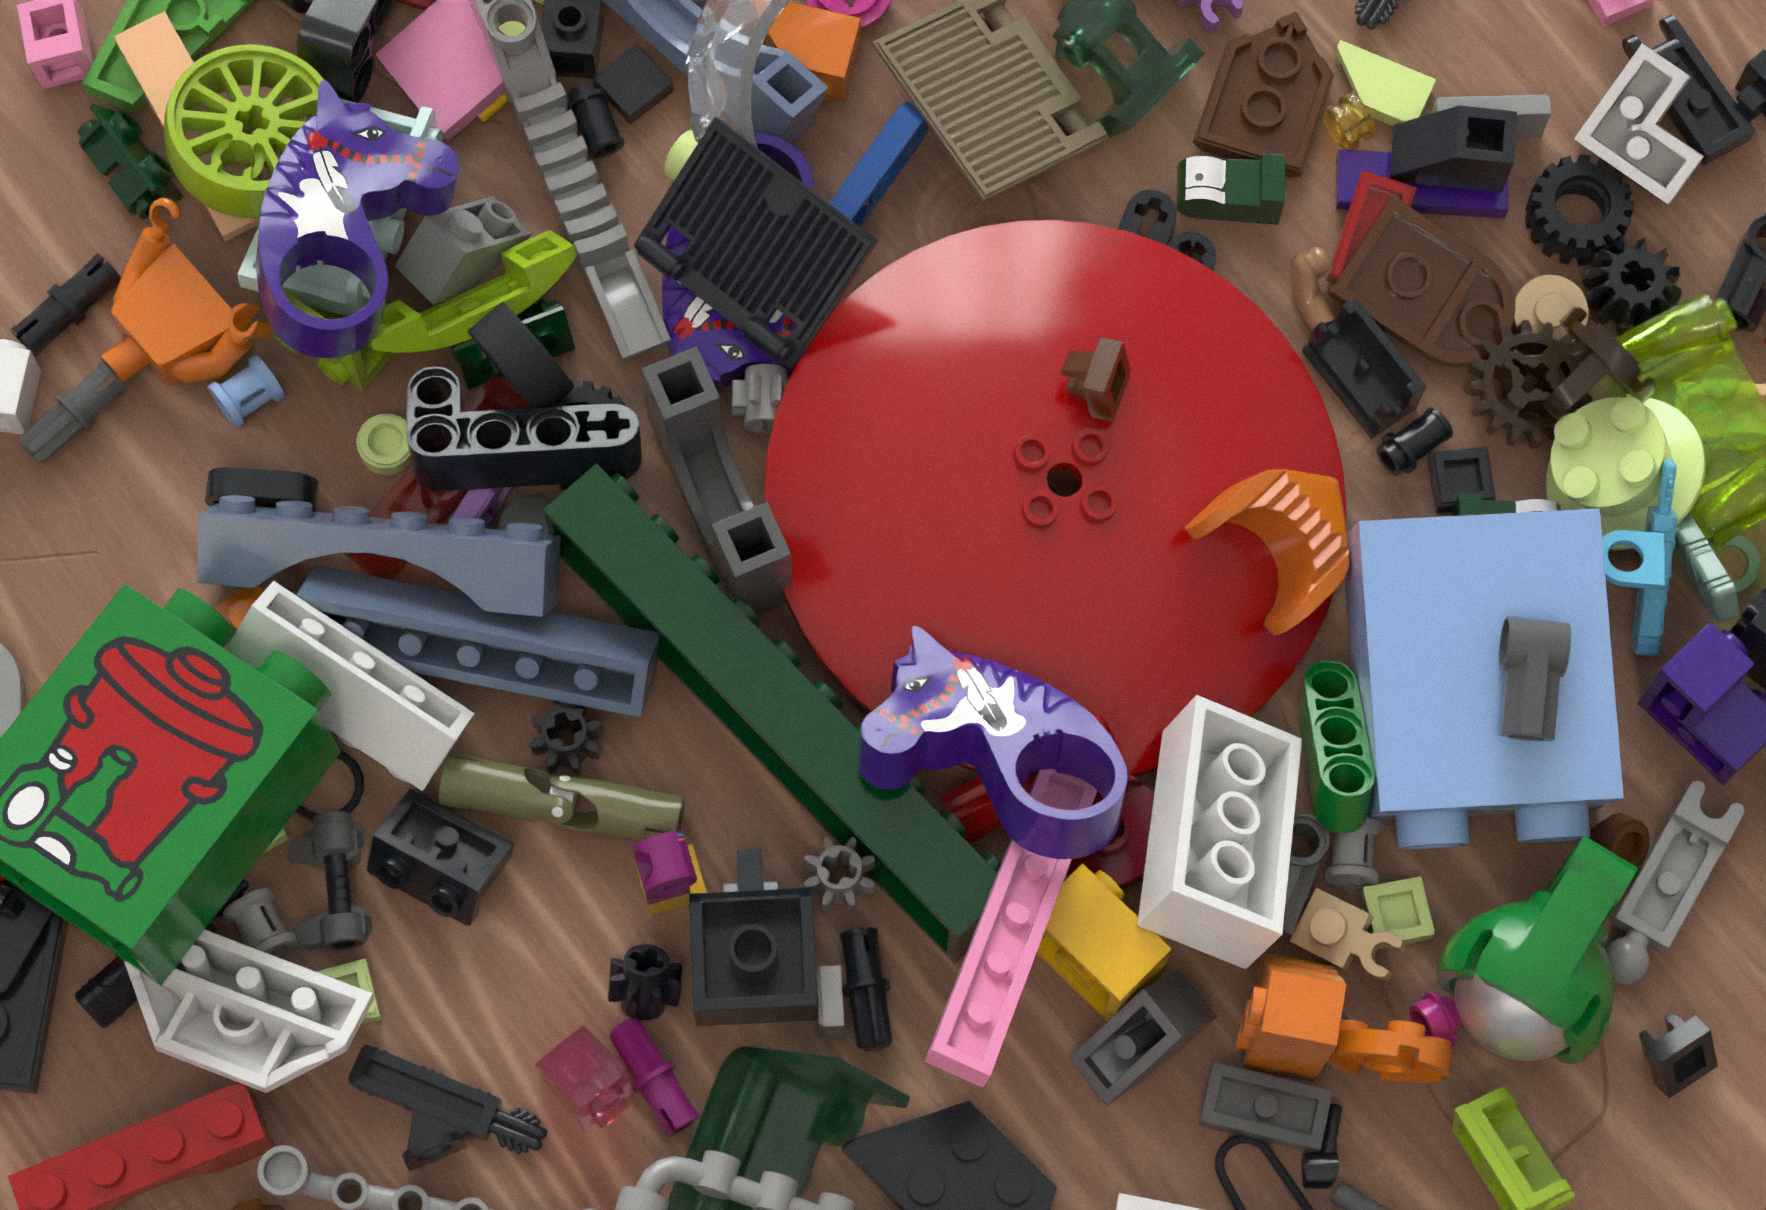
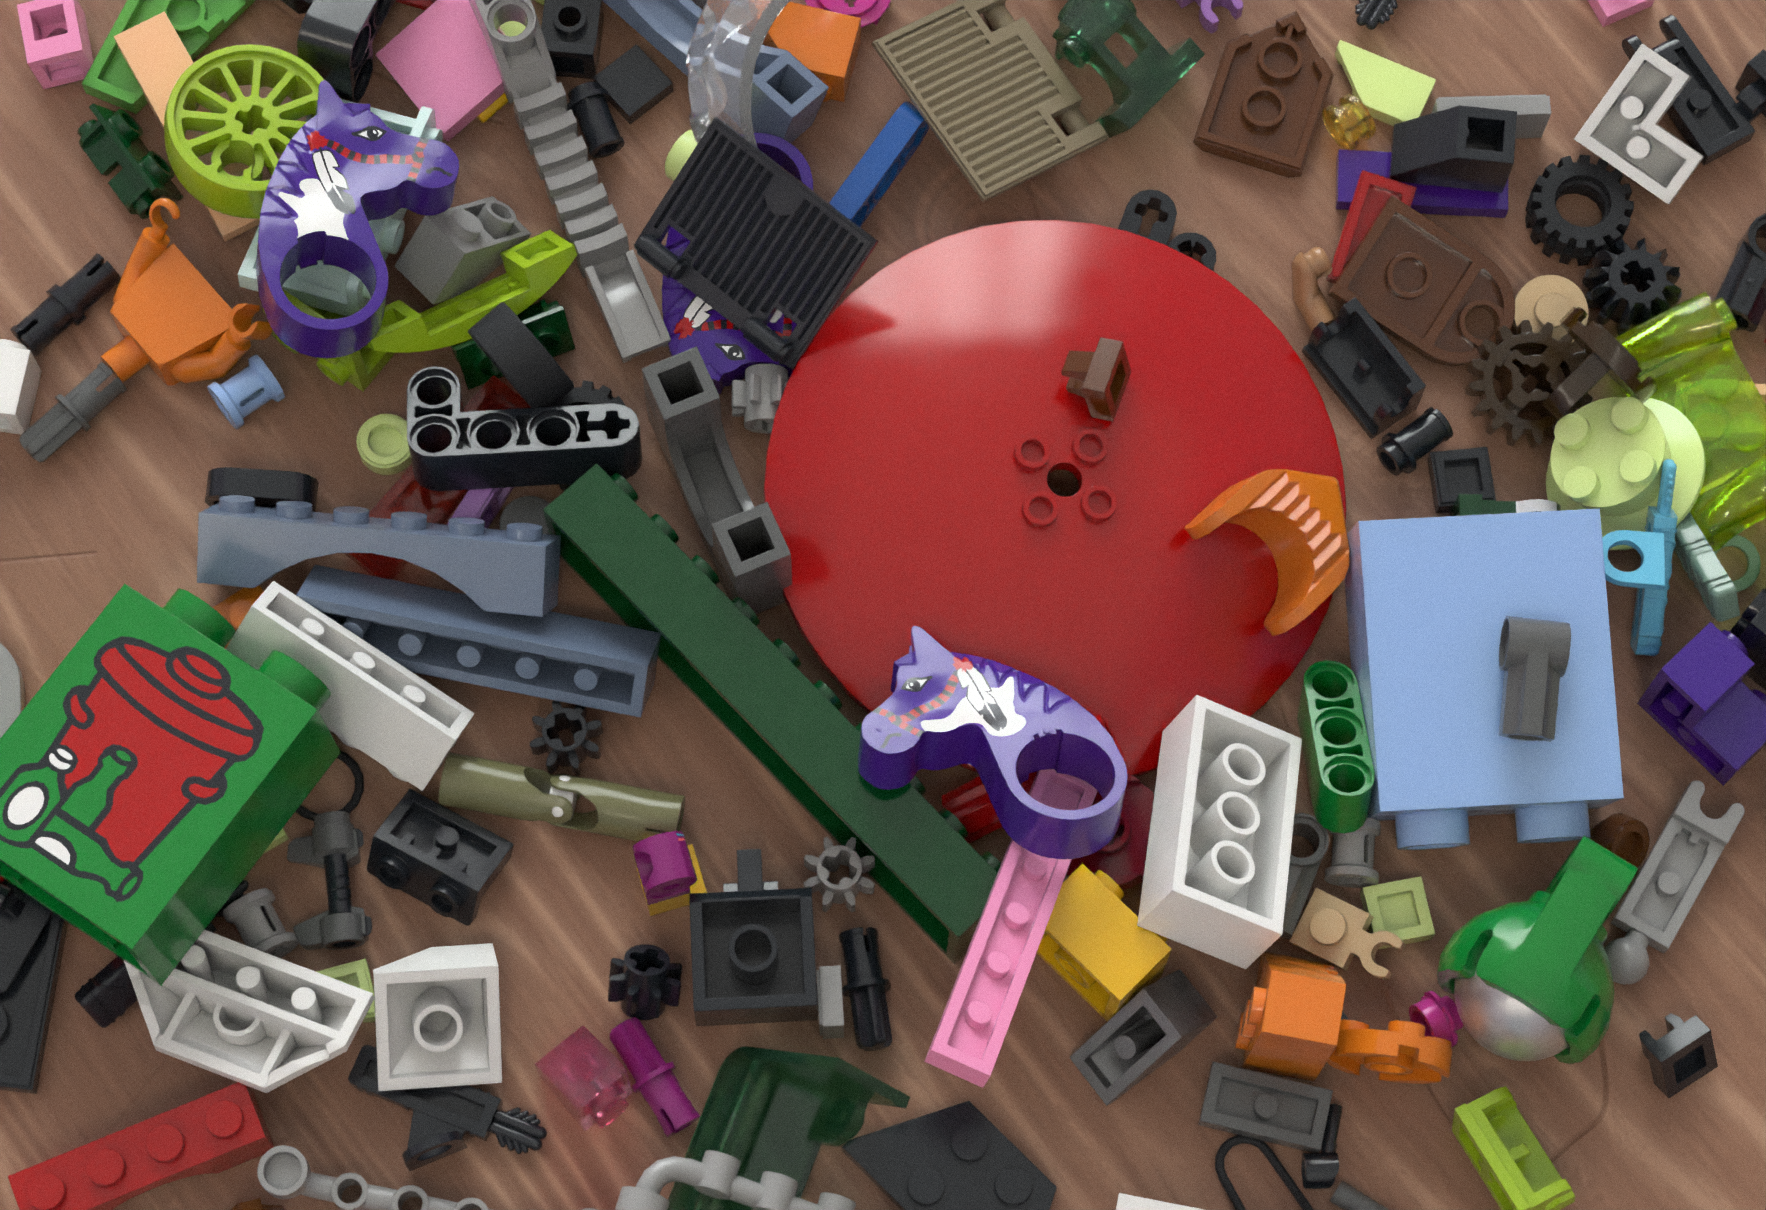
dark green leg [1177,154,1285,225] -> none
none -> white slope [373,943,502,1091]

